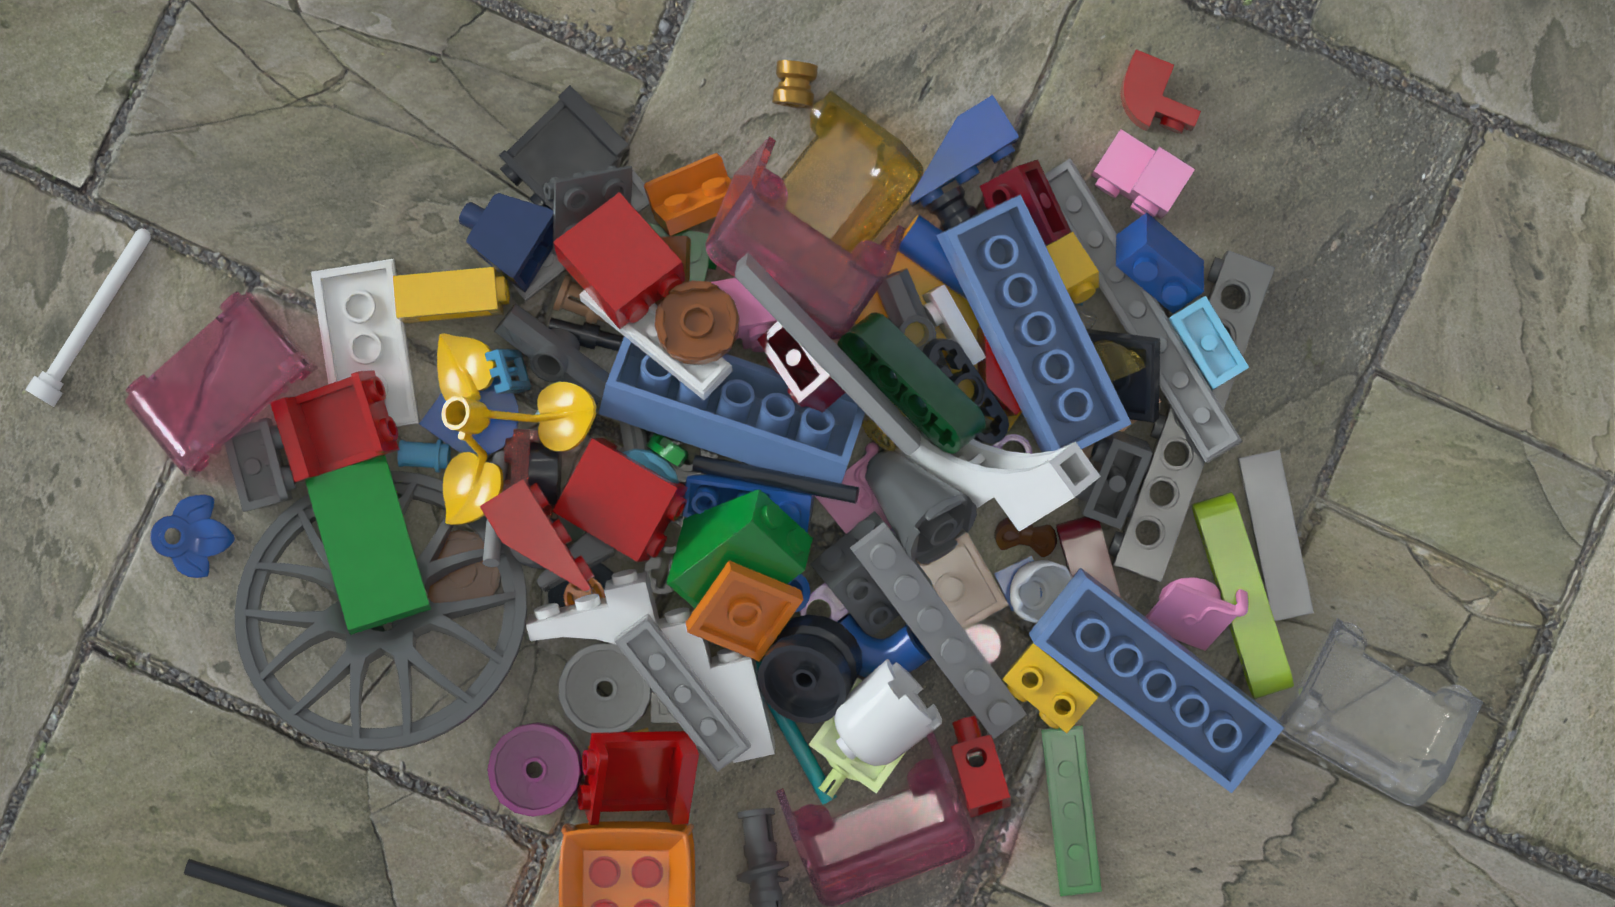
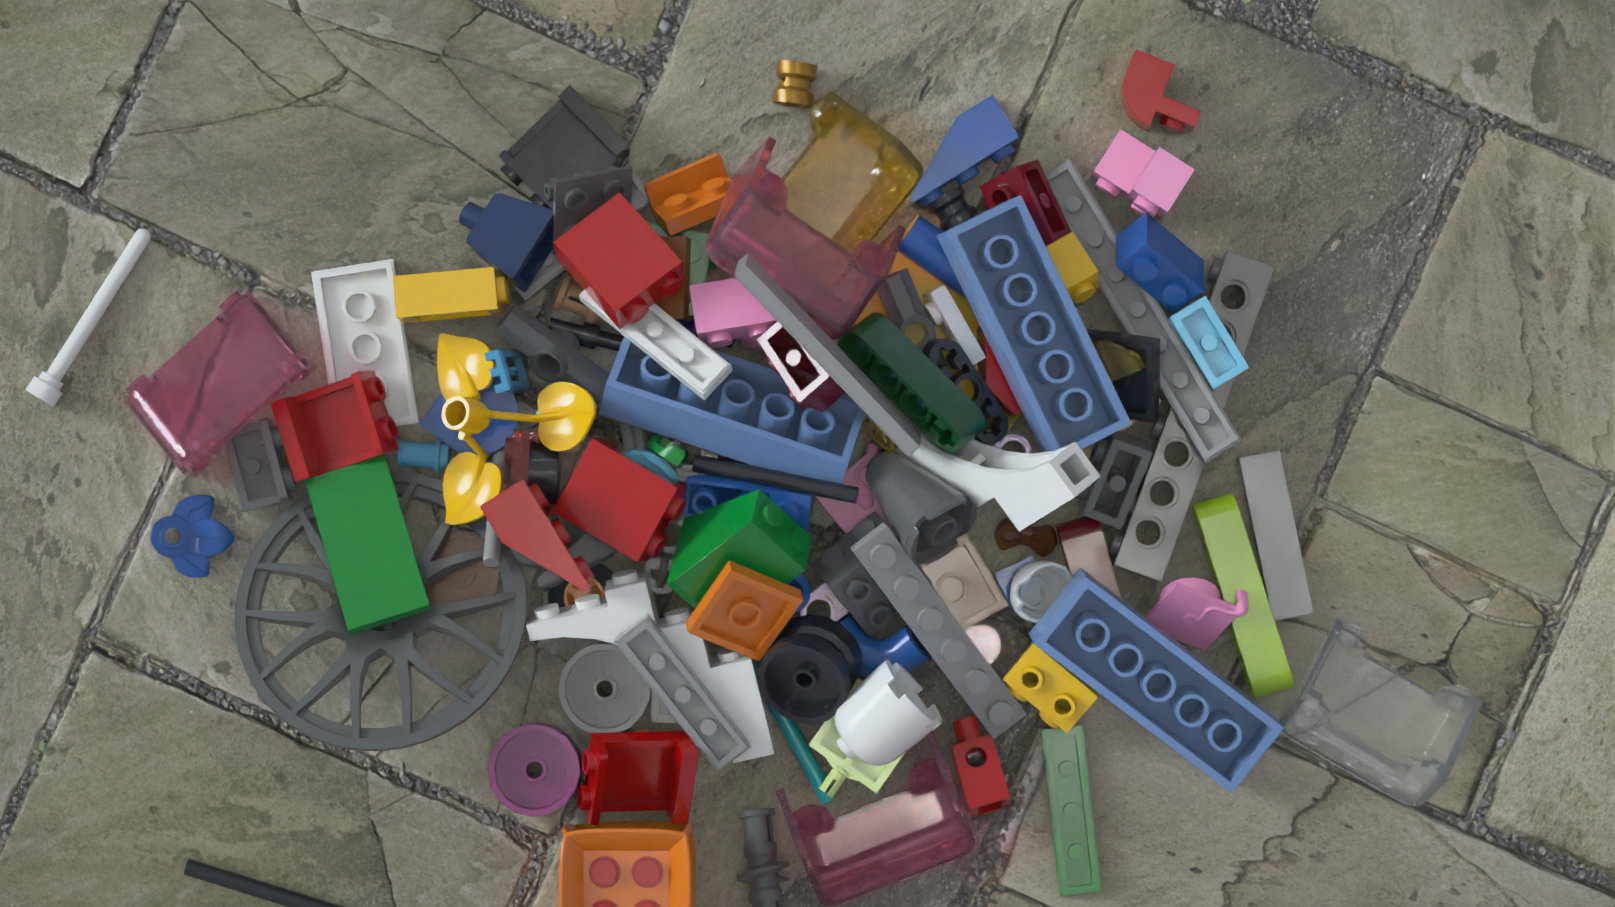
dark orange tile [655,280,740,365] -> none

